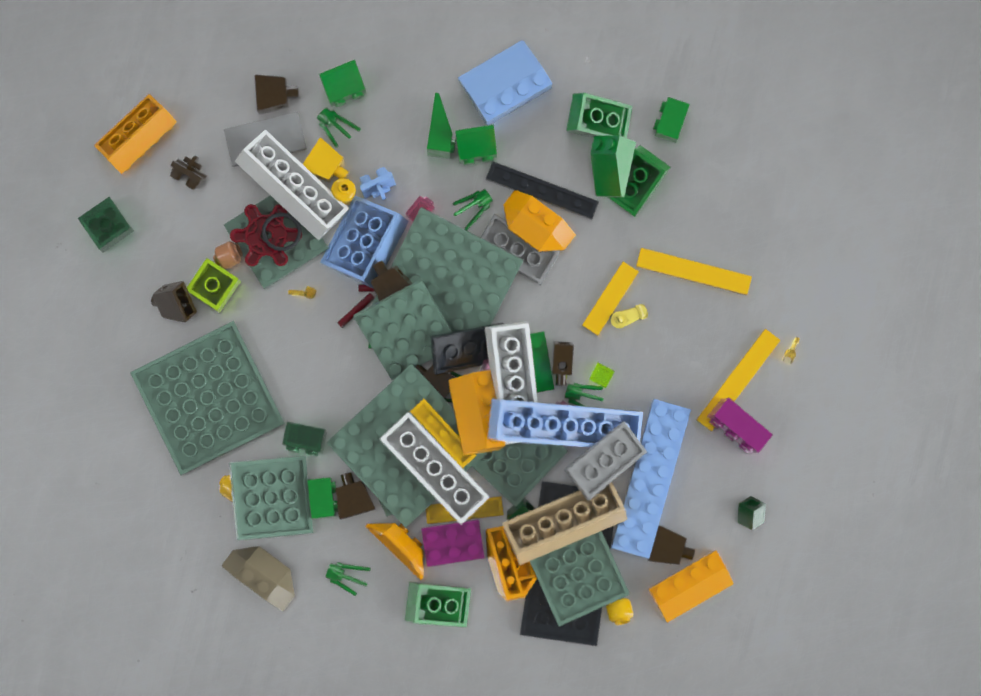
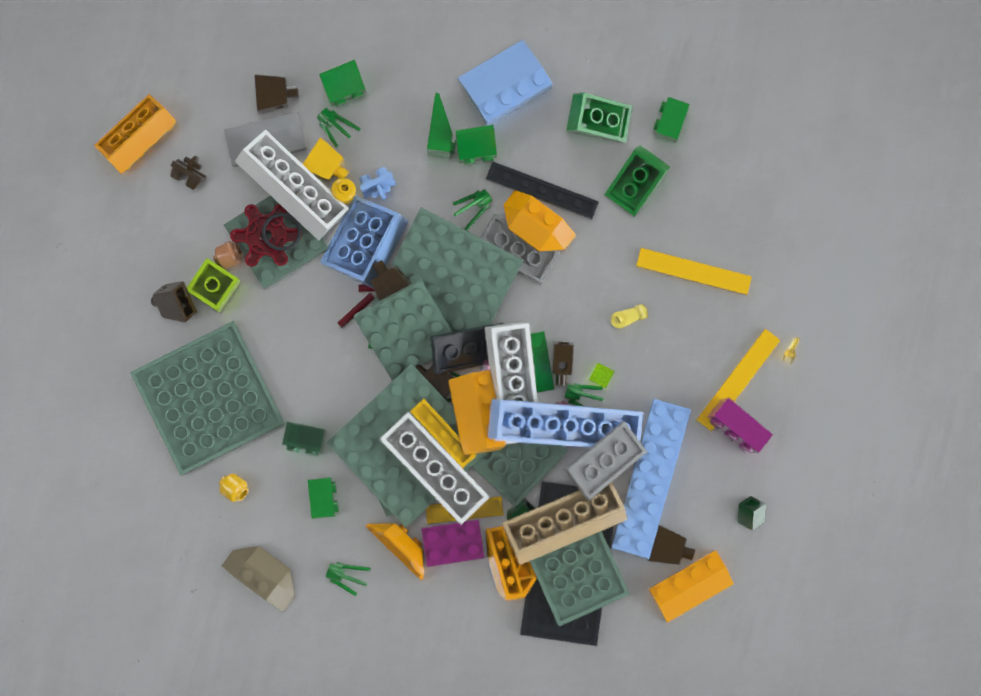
clear green brick [78,197,134,252] -> none
sand green plate [229,456,313,541] -> none
clear yellow hand [288,286,317,299] -> none
dark brown torso [336,472,376,520] -> none
clear pink brick [405,196,435,221] -> none
green slope [405,582,471,627] -> none
yellow tile [582,262,639,336] -> none
green slope [590,135,636,197] -> none
yellow head [606,598,633,625] -> none

